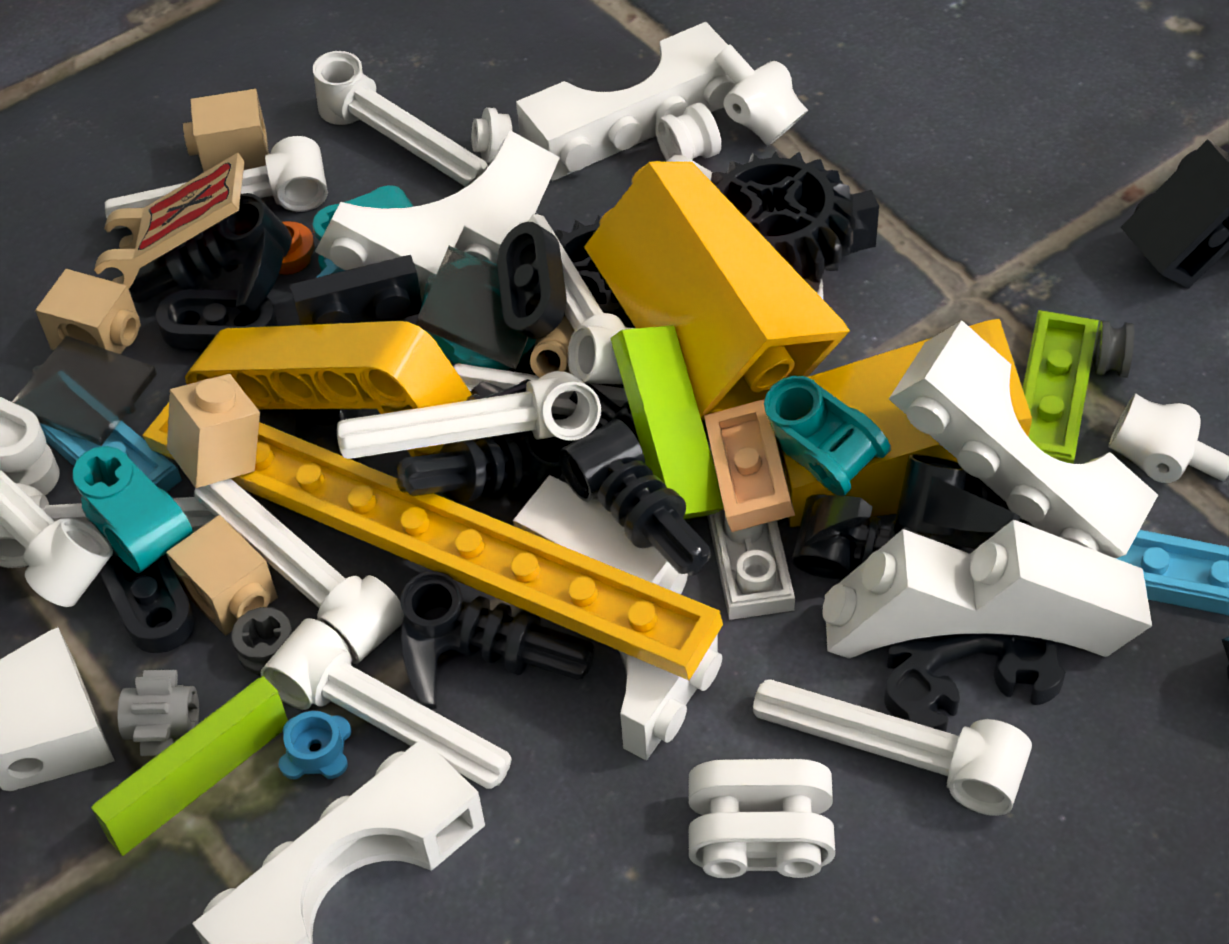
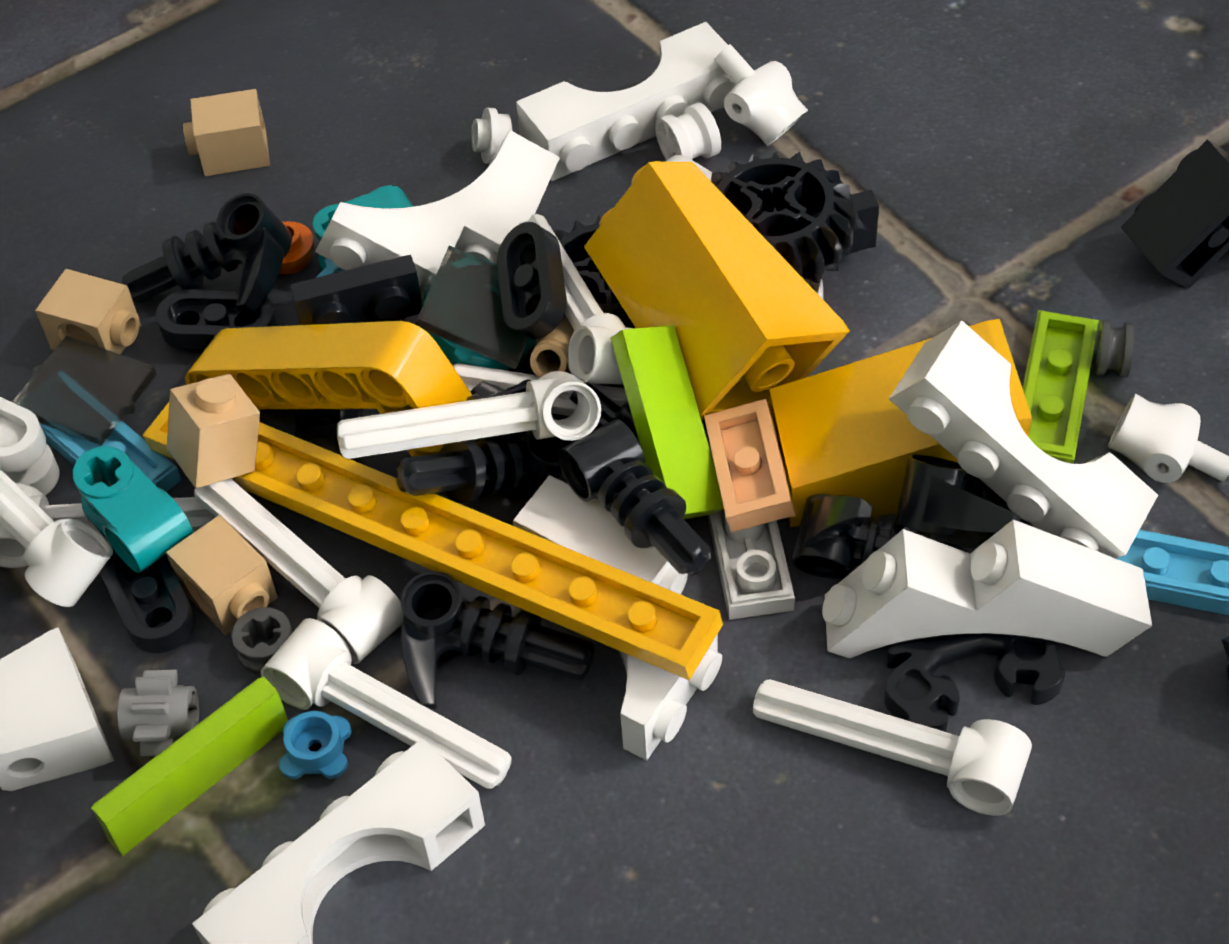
tan flag [94,153,244,289] -> none
white axle [105,136,328,229] -> none
white axle [313,51,488,187] -> none
white brick [689,759,835,878] -> none
teal piece [764,376,891,496] -> none

